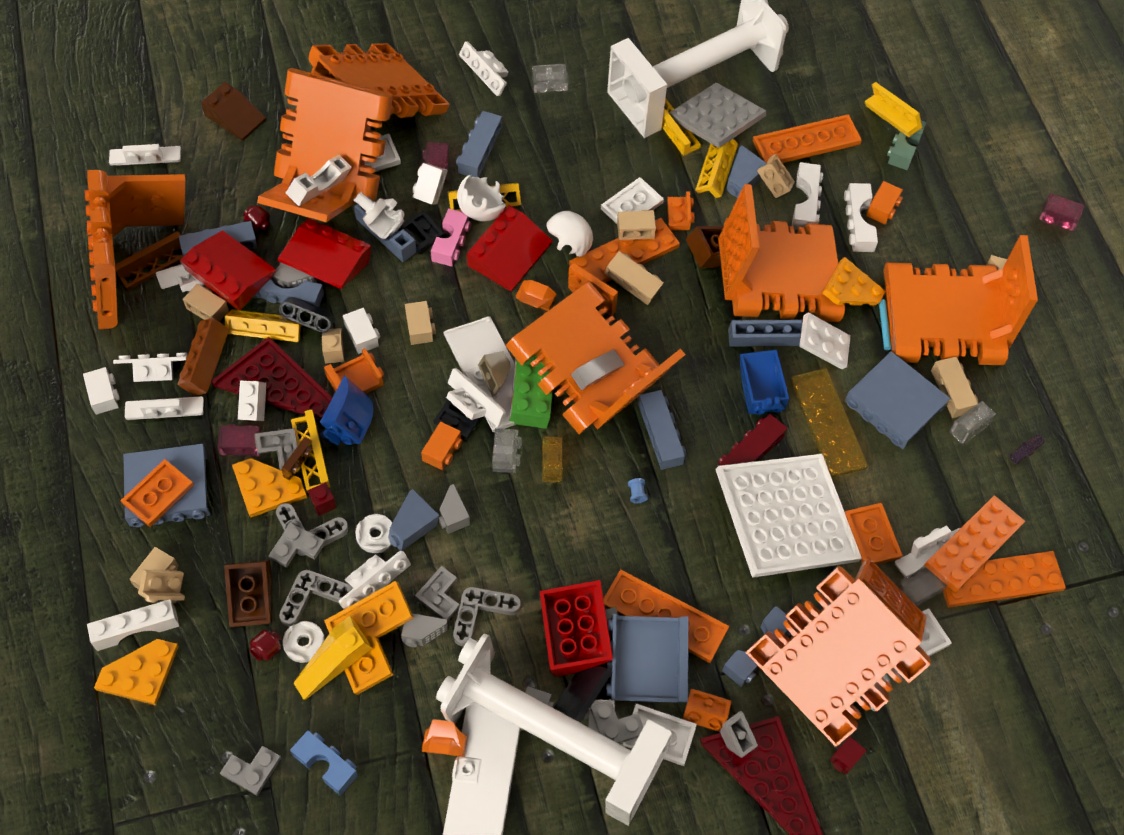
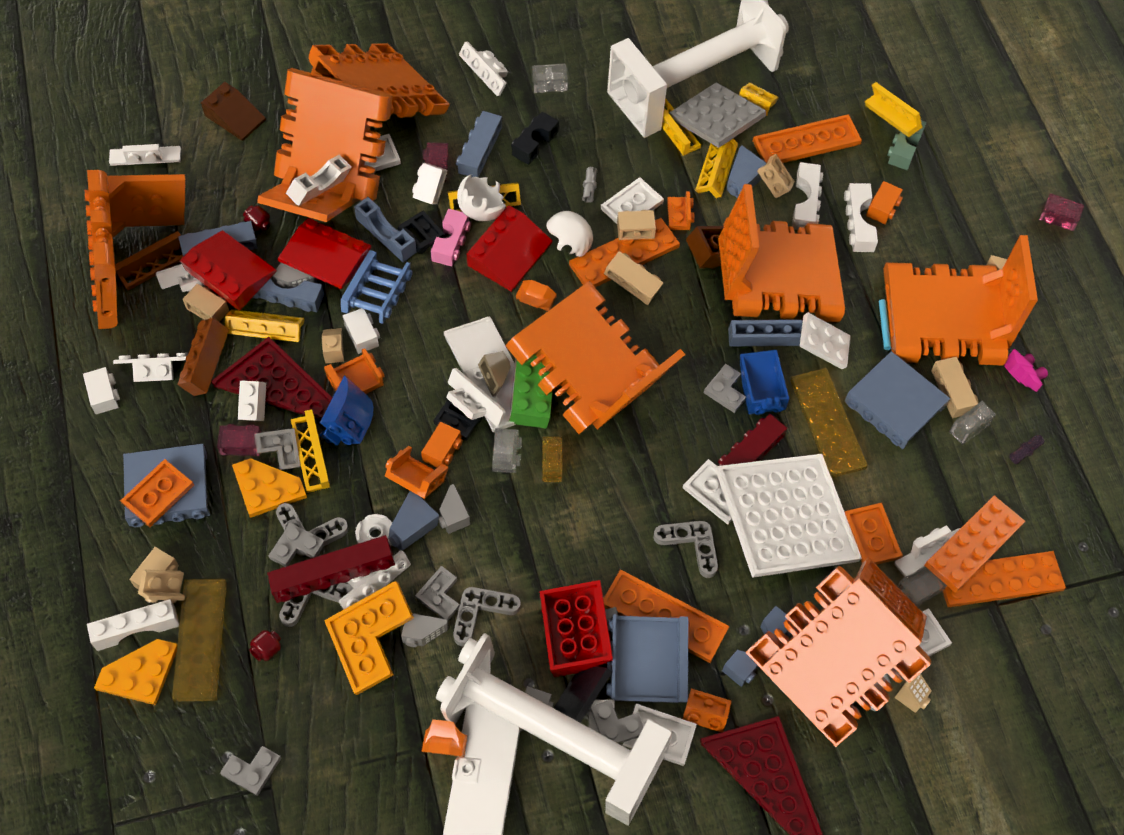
white bracket [125,397,204,420] -> none
reddish brown slope [224,560,272,627] -> none
black beam [279,297,335,332] -> none
reddish brown plate [282,436,313,481] -> none
white tile [282,621,325,663] -> none
medium blue arch [290,730,358,796] -> none
yellow wedge [294,616,373,700] -> none
dark red brick [308,482,337,516] -> none
white piece [353,192,404,239] -> none
tan brick [405,301,436,345] -> none
orange plate [568,263,618,316] -> none
light grey slope [571,350,625,391] -> none
medium blue bush [628,478,648,503] -> none
sand blue brick [638,390,687,470] -> none
light grey slope [720,711,758,758] -> none
light orange plate [822,257,886,306] -> none
dark red brick [830,736,866,774] -> none
none -> clear yellow plate [172,579,227,701]
none -> dark red brick [267,535,395,603]
none -> medium blue fence [341,250,412,324]
none -> orange panel [385,446,449,499]
none -> black arch [511,111,559,165]
none -> light grey pin [582,167,597,203]
none -> light grey beam [653,521,718,578]
none -> white plate [683,459,732,525]
none -> light grey plate [704,364,746,413]
none -> yellow bracket [739,82,778,117]
none -> tan slope [895,674,932,713]
none -> dark pink connector [1004,349,1048,392]

